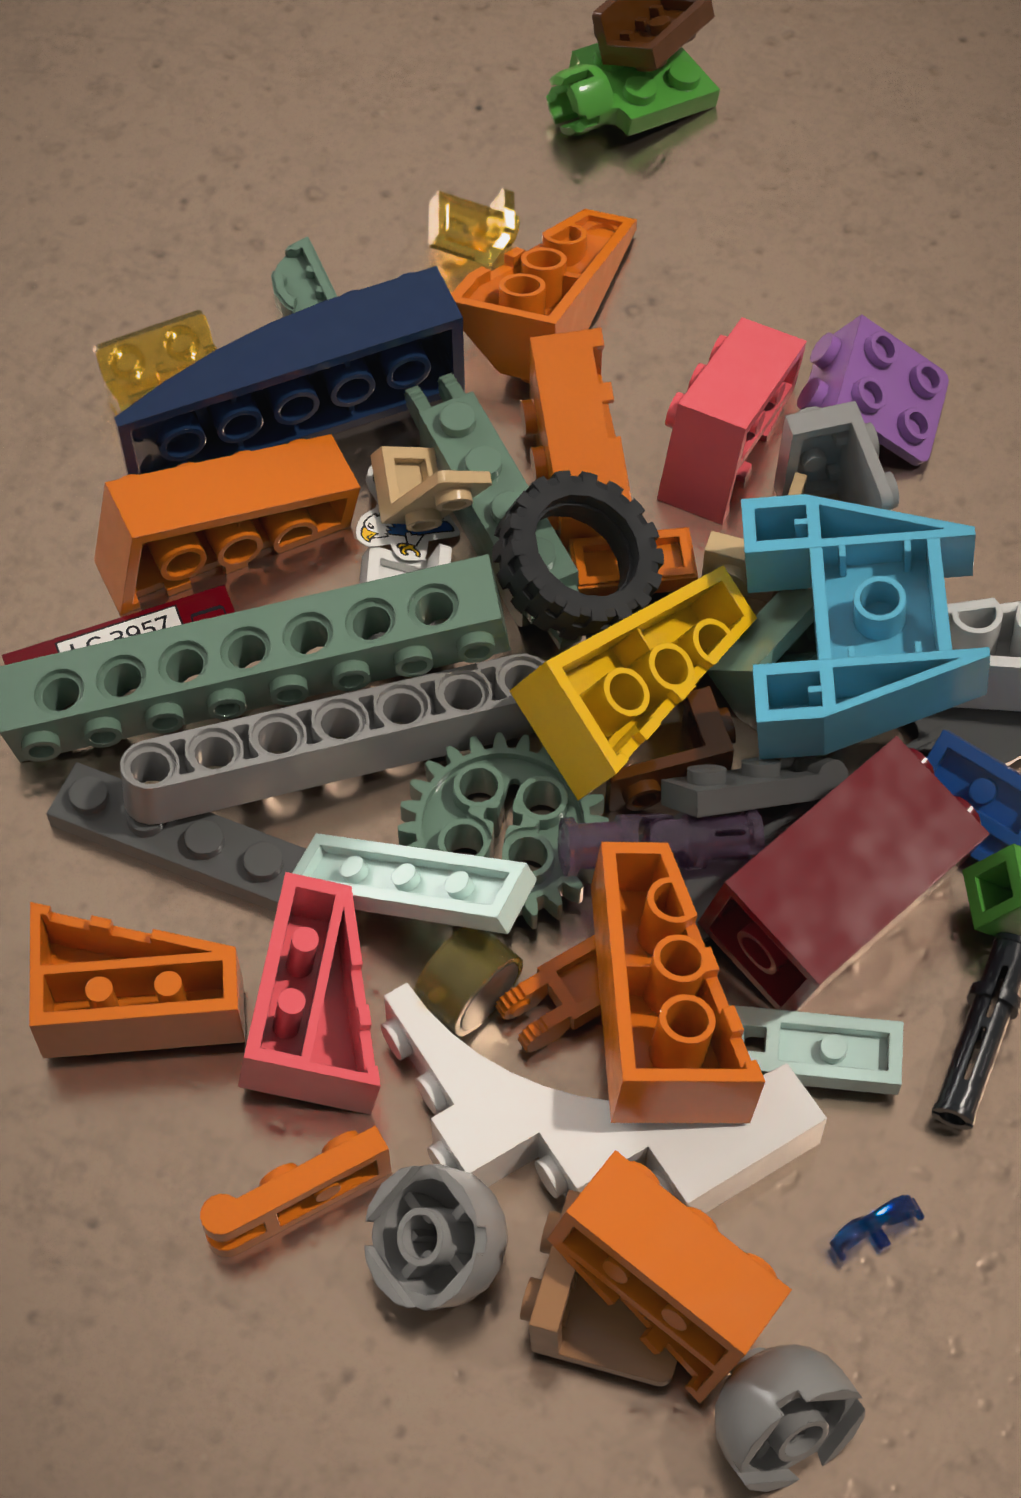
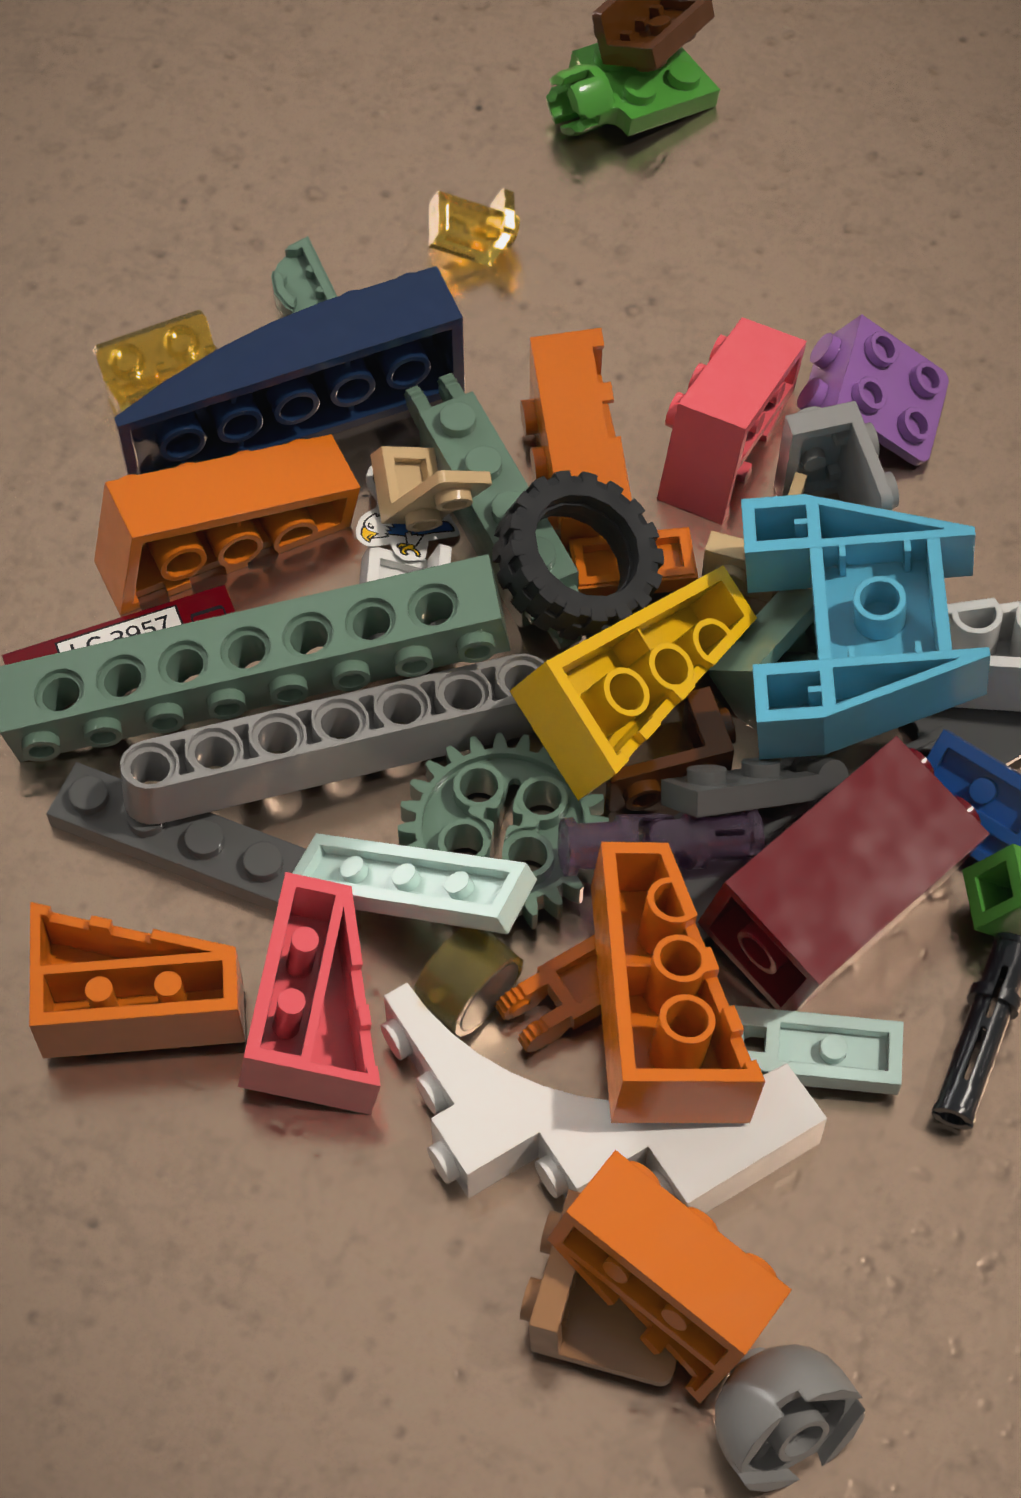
orange plate [200,1125,392,1257] -> none
light grey cylinder [364,1164,509,1310] -> none
orange wedge [451,209,637,384] -> none
clear blue piece [829,1195,925,1262] -> none

